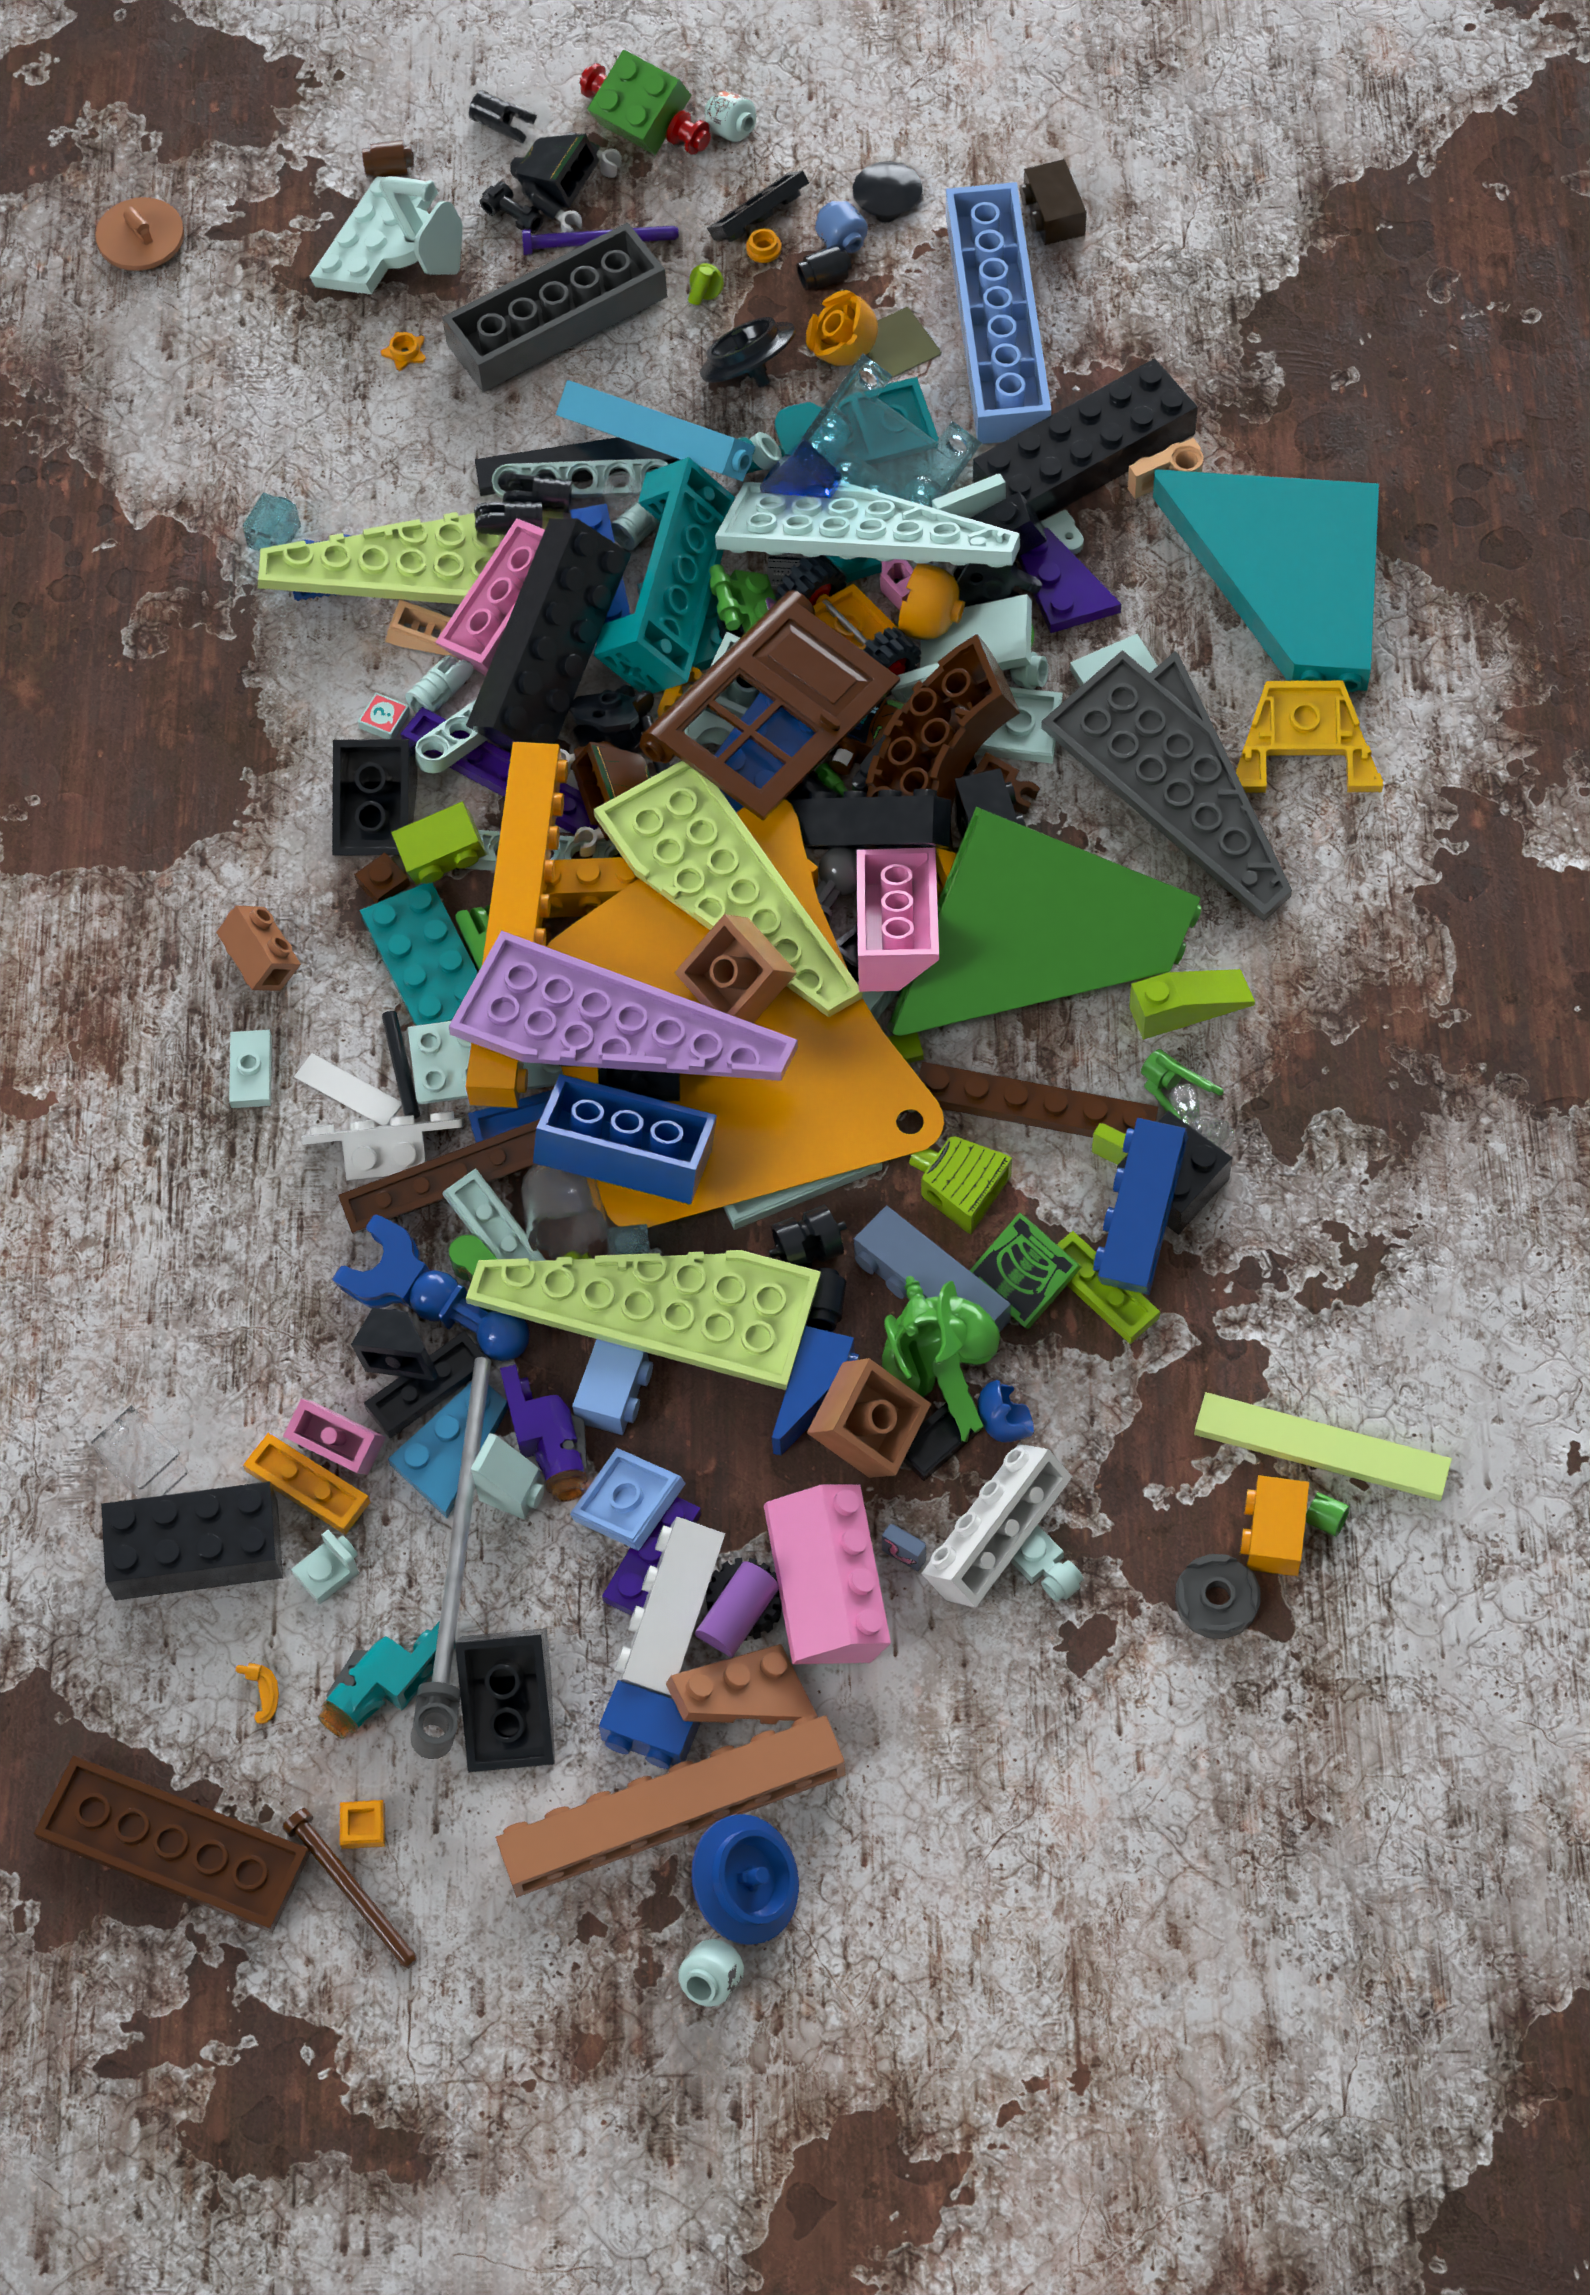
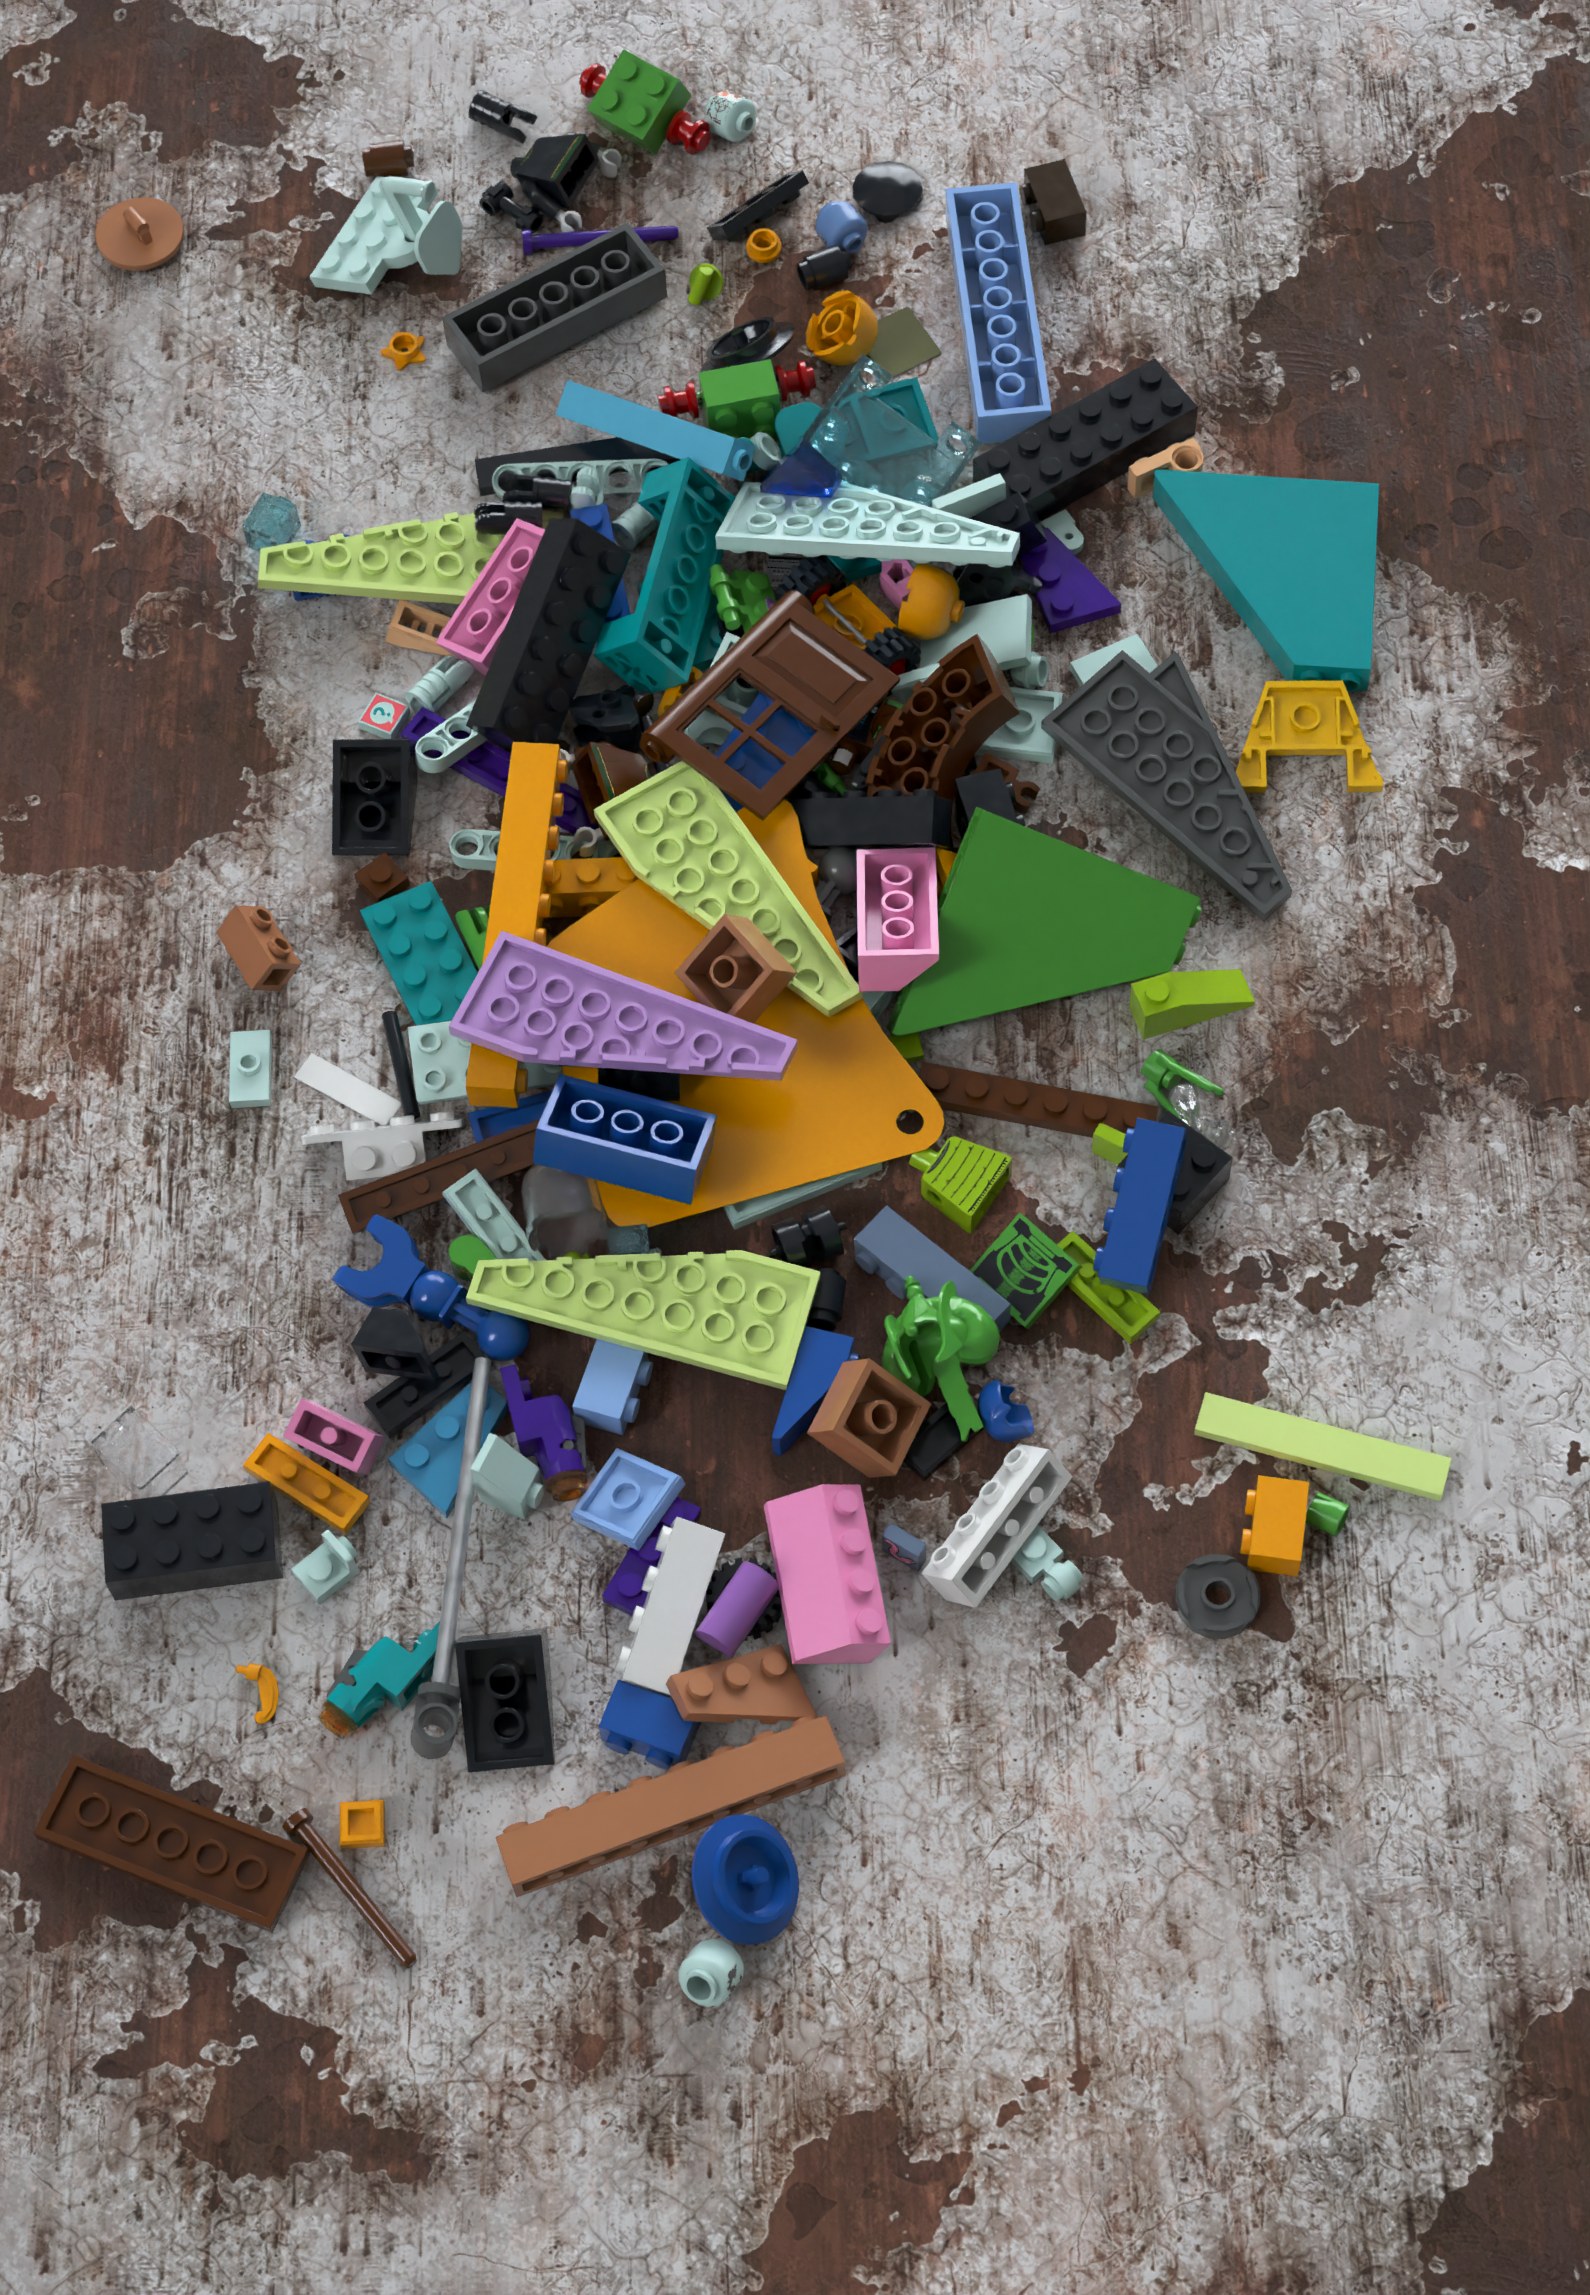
lime brick [391,801,487,885] -> none
none -> light aqua hinge [570,466,604,510]
none -> bright green brick [658,359,816,441]

